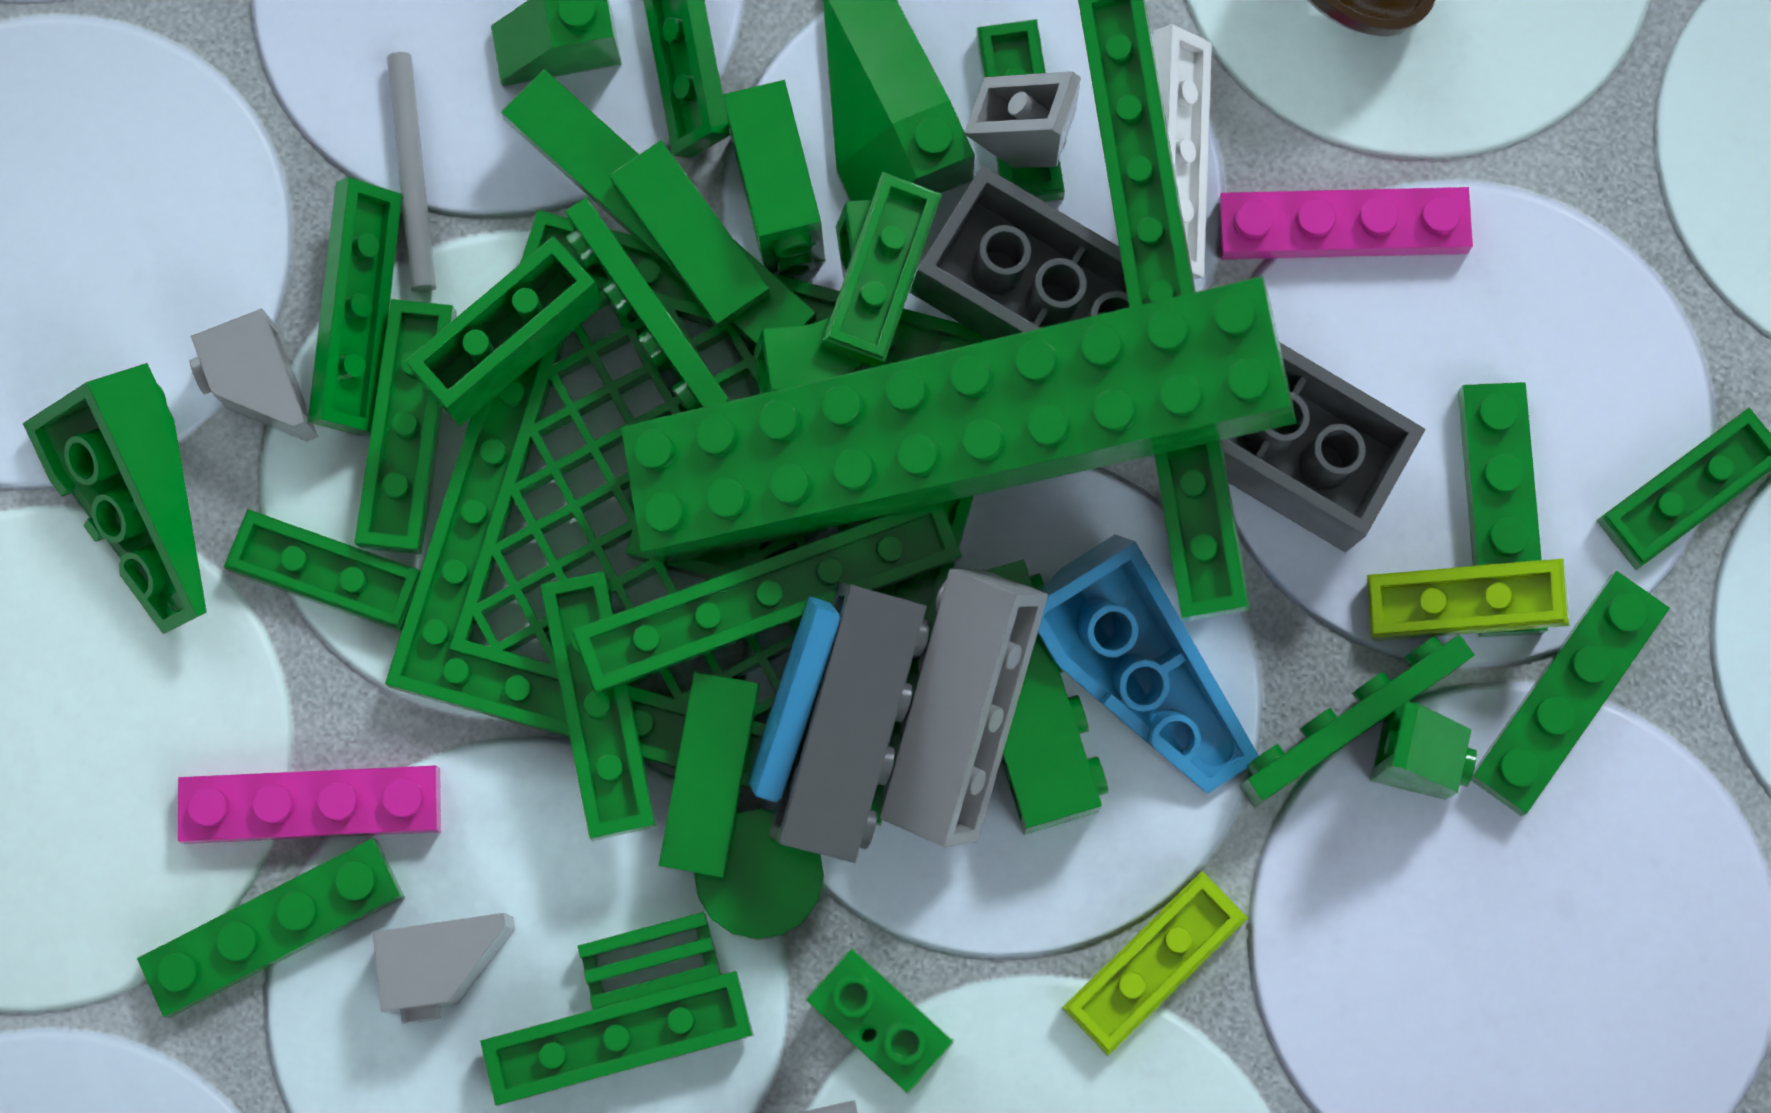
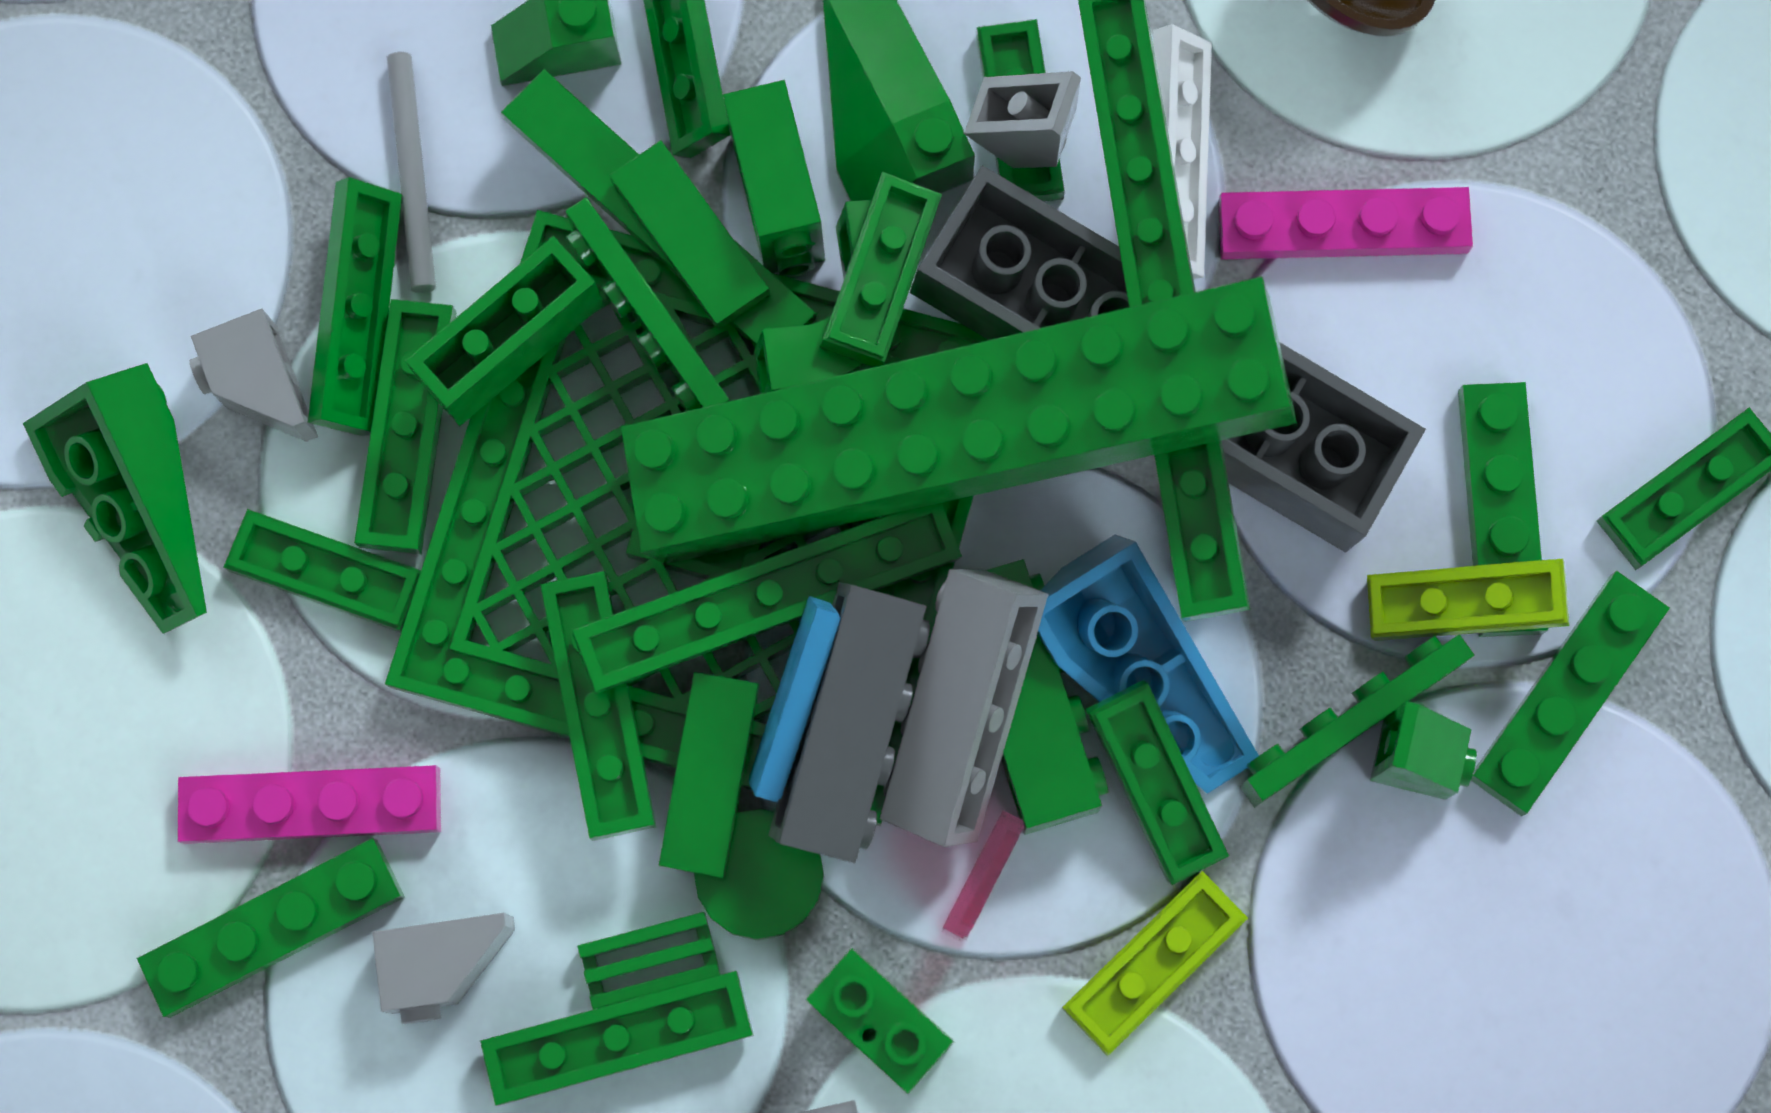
none -> clear pink tile [942,811,1025,942]
none -> green tile [1085,680,1229,885]

